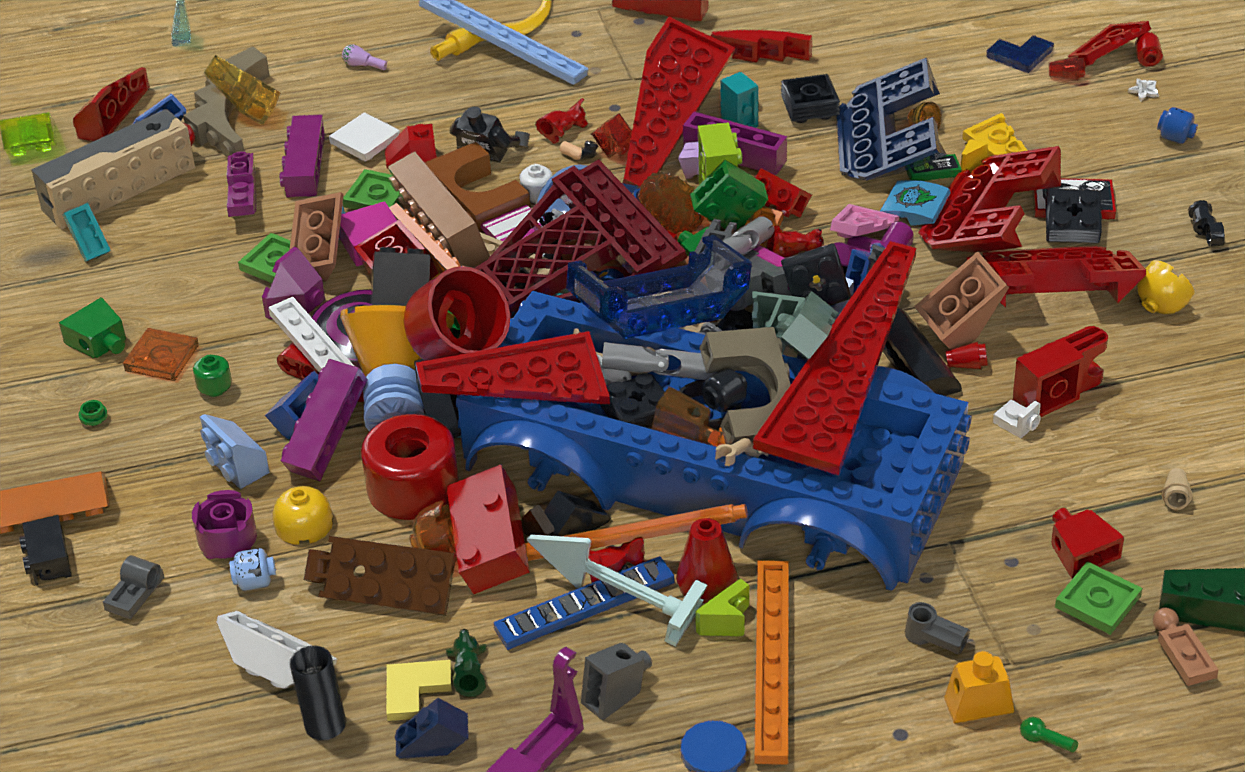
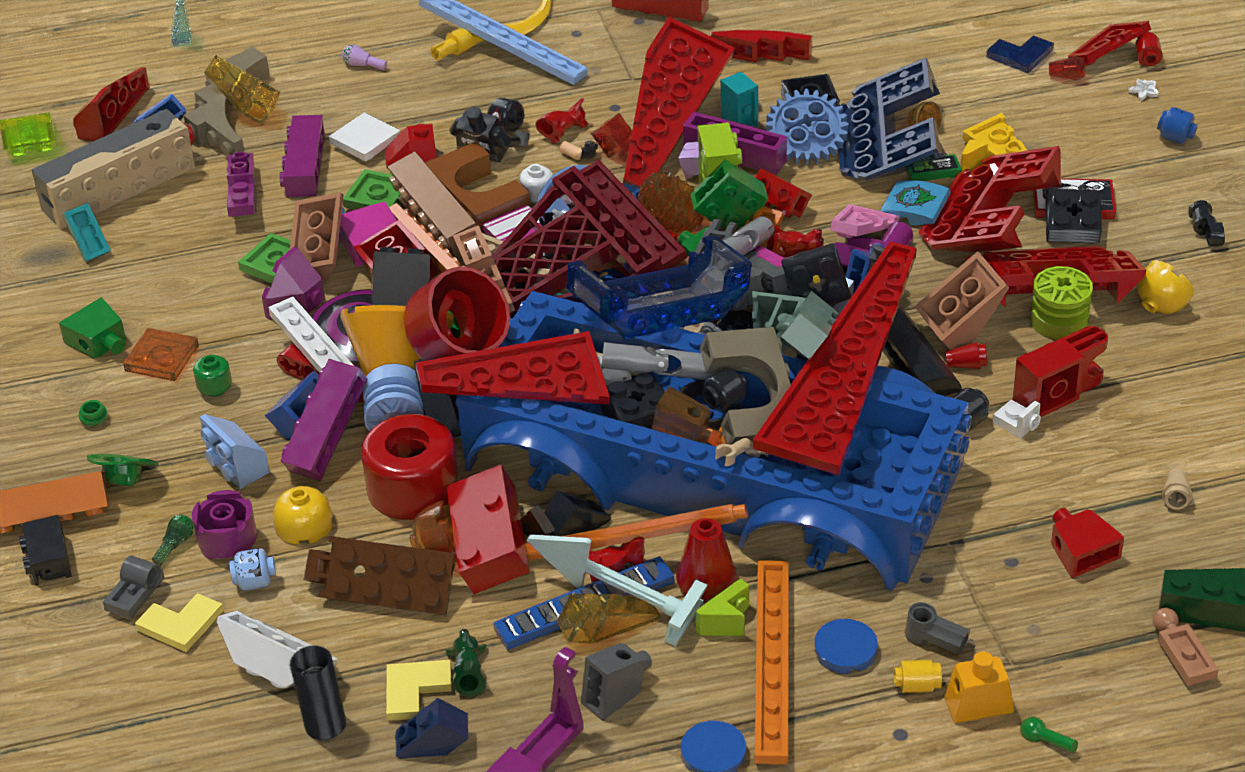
bright green plate [1055,562,1143,635] -> none
none -> green hat [87,453,159,486]
none -> light yellow tile [135,593,224,652]
none -> clear green piece [152,514,194,566]
none -> nougat slope [453,225,515,313]
none -> black head [487,97,525,132]
none -> clear yellow slope [556,593,661,643]
none -> medium blue gear [765,89,848,165]
none -> blue tile [814,619,878,674]
none -> yellow brick [893,659,942,693]
none -> black head [952,388,989,431]
none -> lime wheel [1030,266,1093,340]

